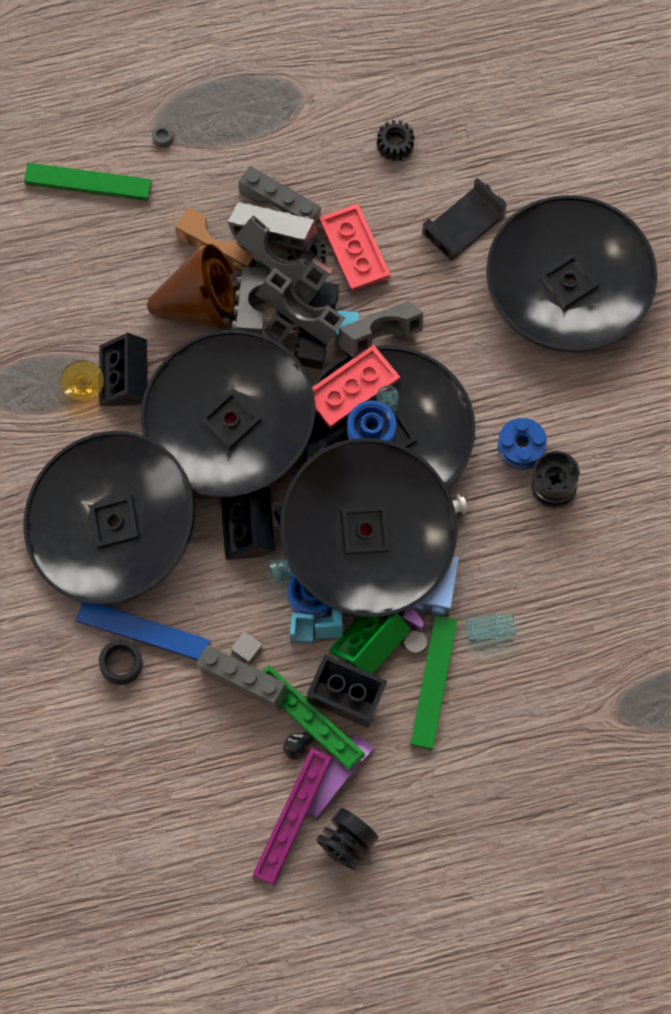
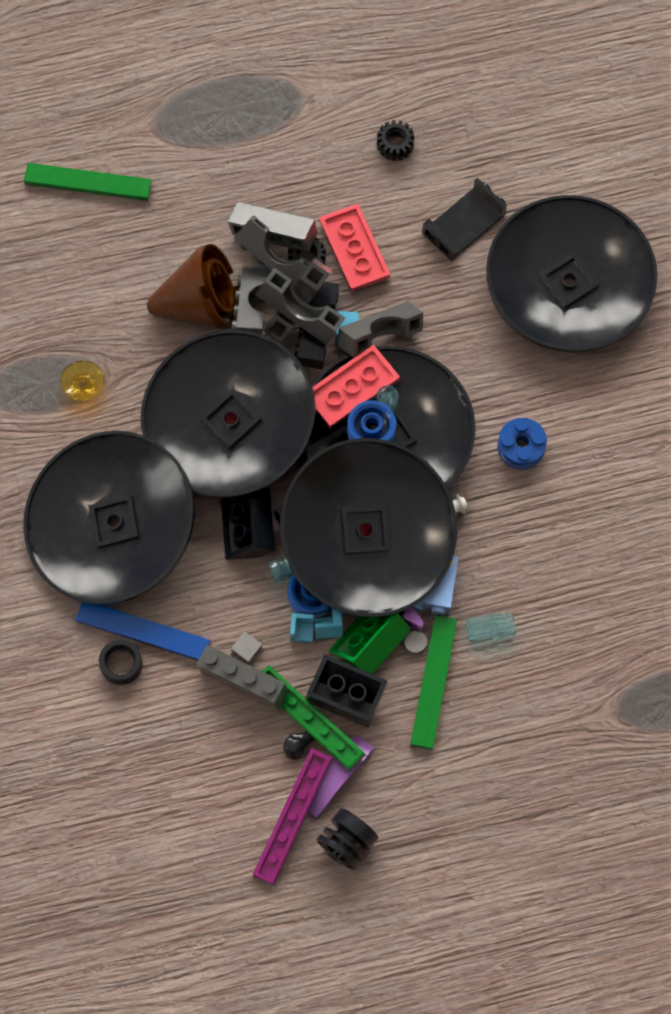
black slope [99,332,148,406] -> none
dark grey tile [152,126,173,148] -> none
medium nougat arch [175,207,257,273] -> none
dark grey arch [238,166,321,224] -> none
black wheel [531,451,580,508] -> none

